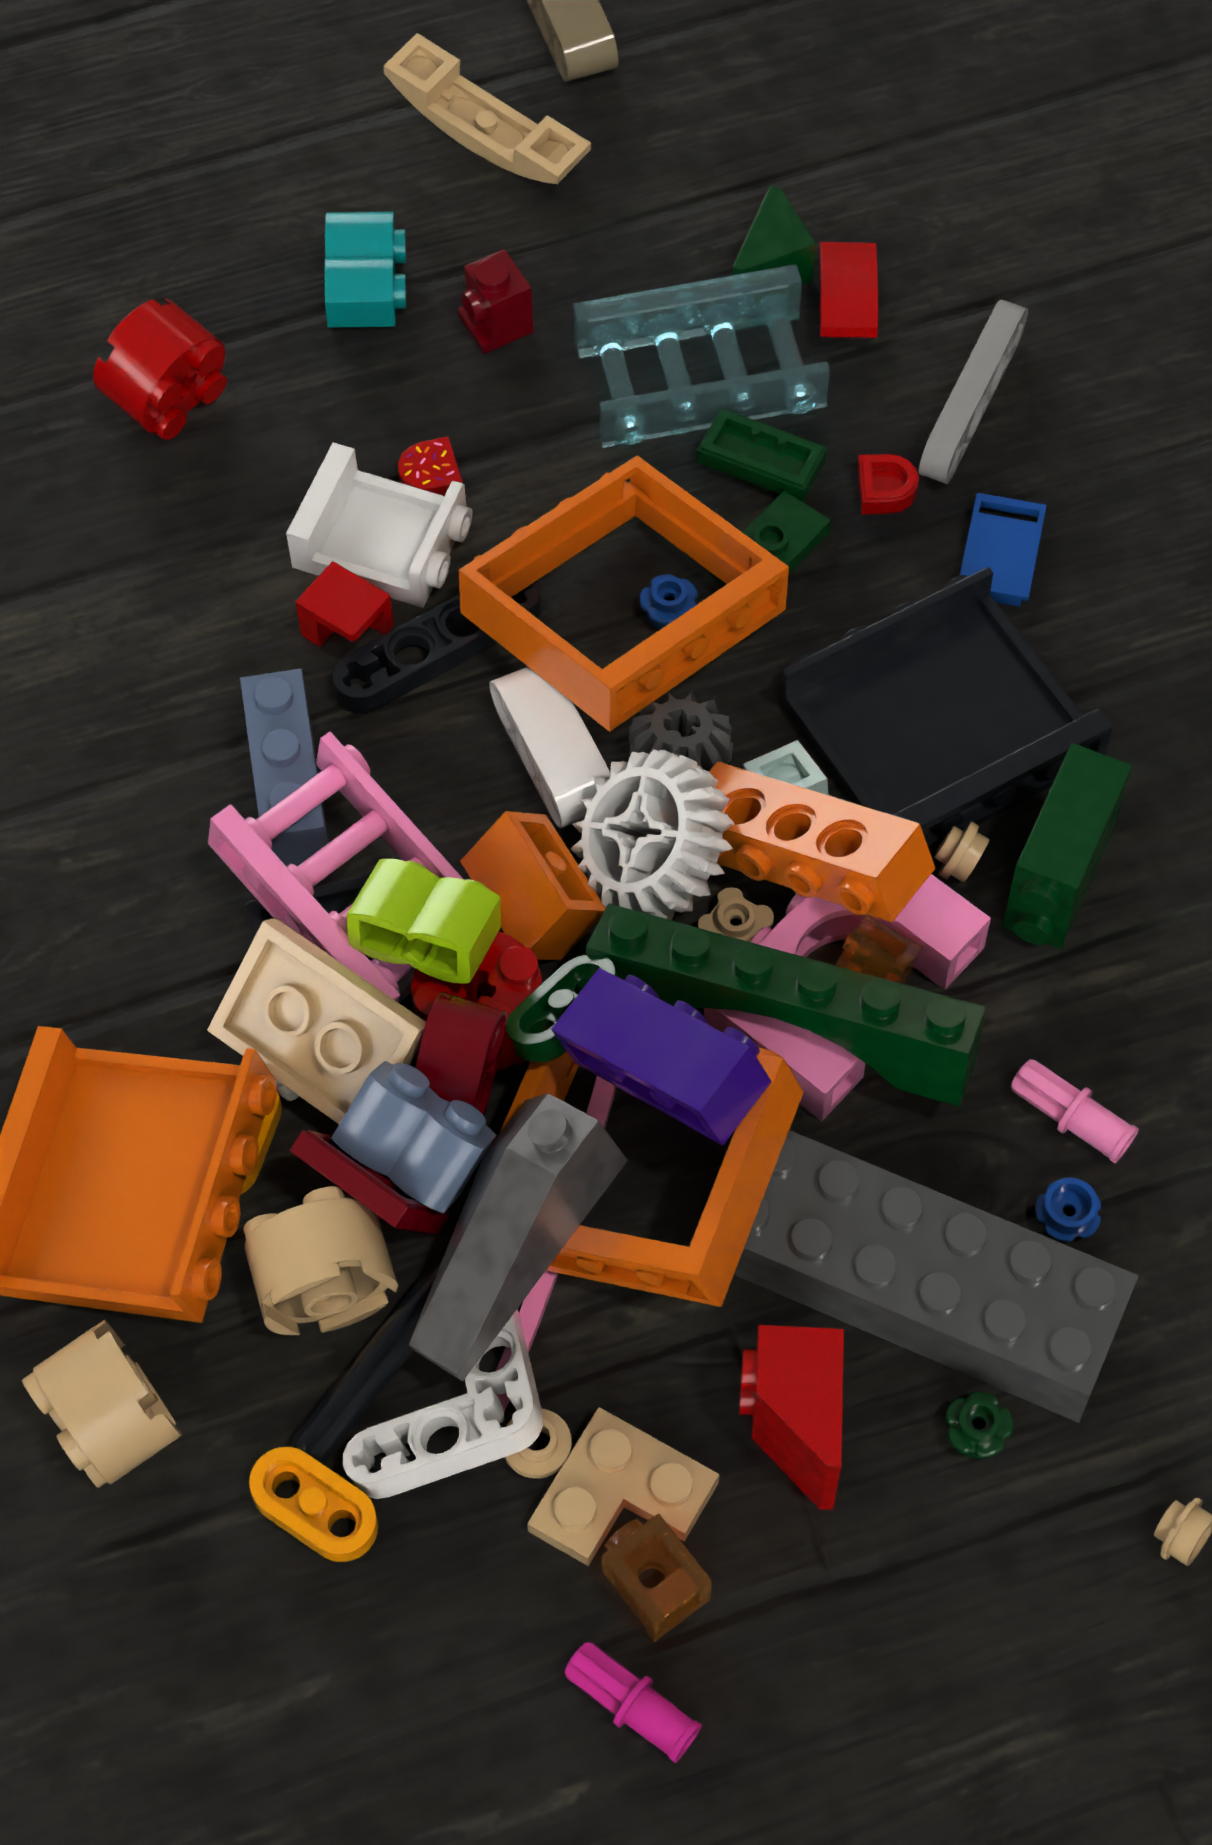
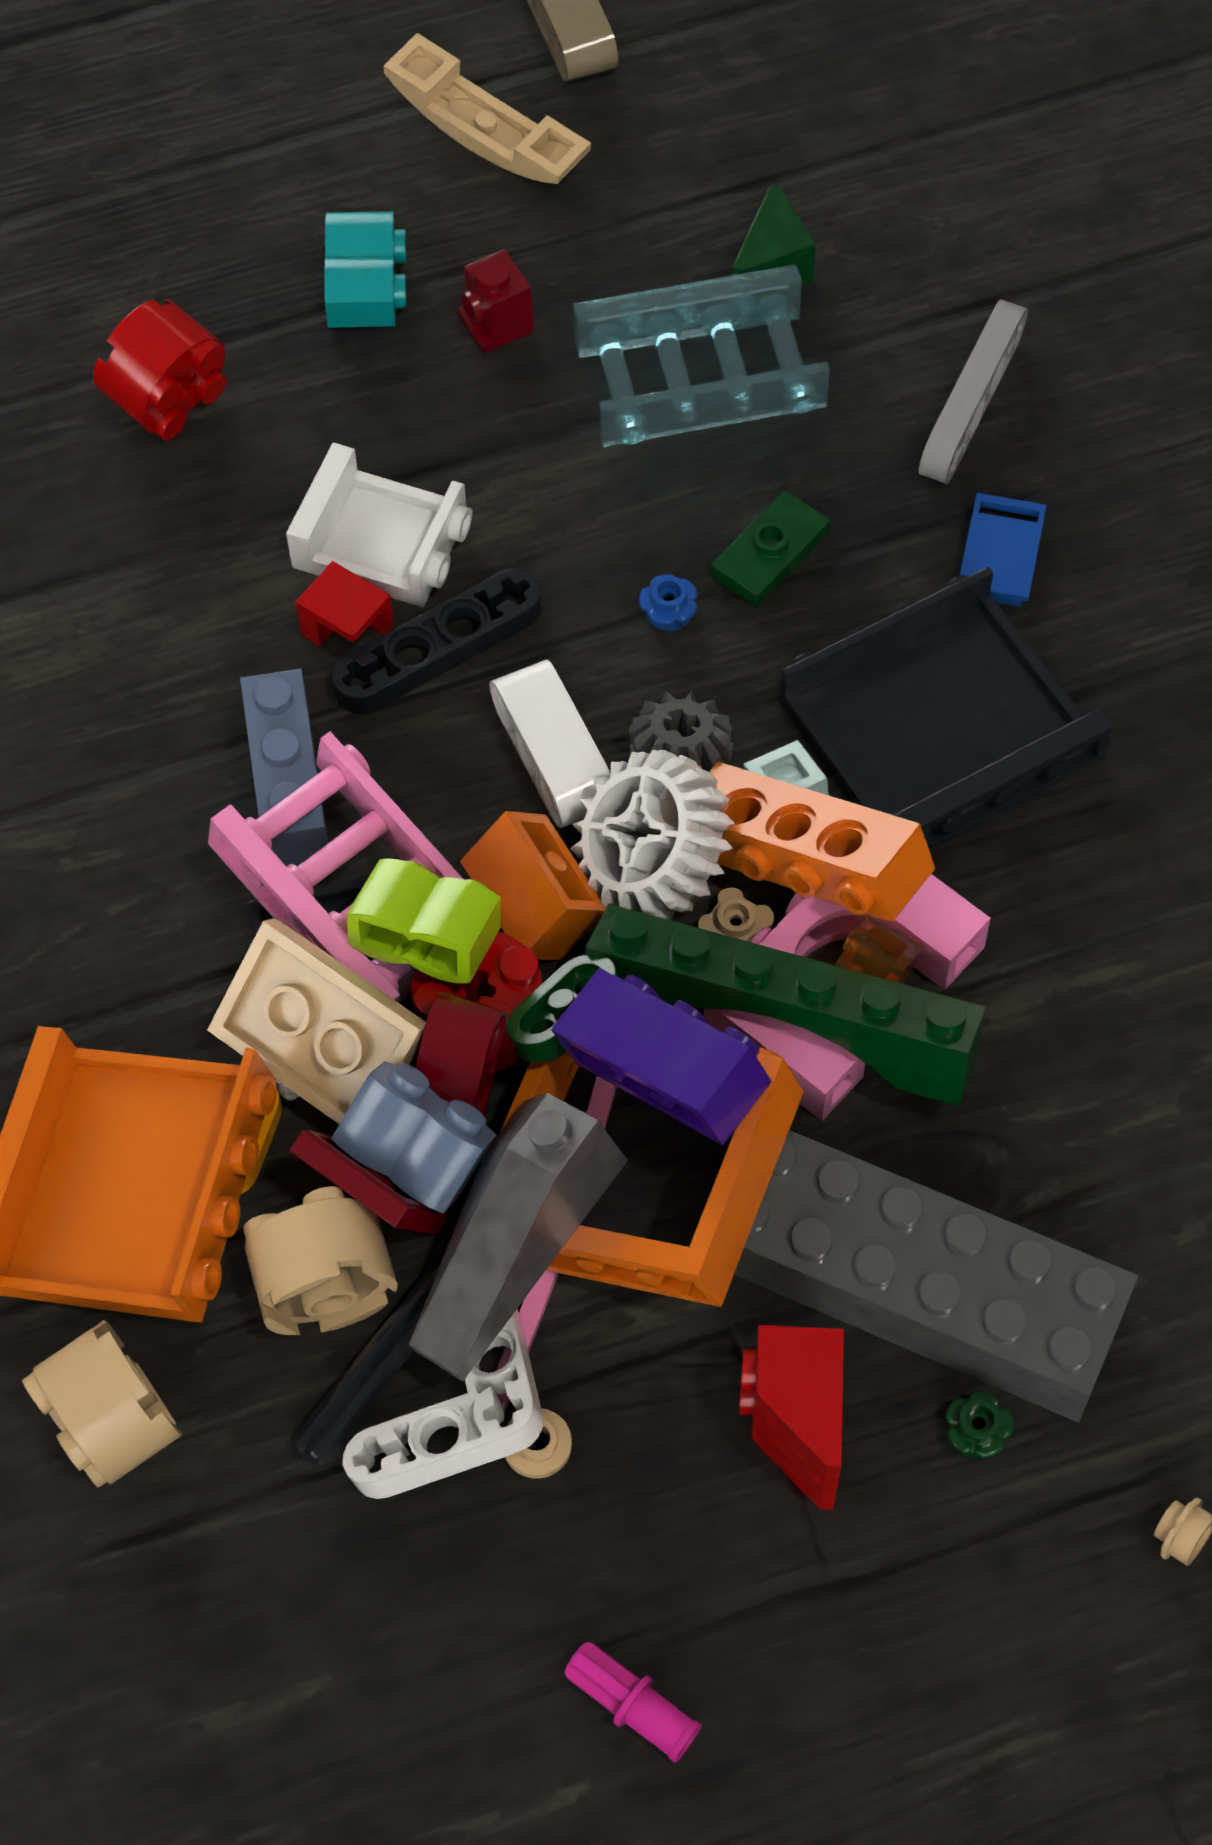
light orange plate [249,1447,378,1562] -> none
red tile [398,436,462,496] -> none
orange window [459,456,789,732] -> none
tan plate [527,1407,719,1566] -> none
clear orange brick [602,1513,712,1642] -> none
dark green plate [696,408,827,502] -> none
red slope [819,242,878,338] -> none
red tile [857,454,919,515] -> none
tan plate [934,821,989,882] -> none
dark green brick [1002,743,1132,950] -> none
bright pink axle [1011,1059,1139,1163] -> none
blue plate [1035,1178,1101,1242] -> none

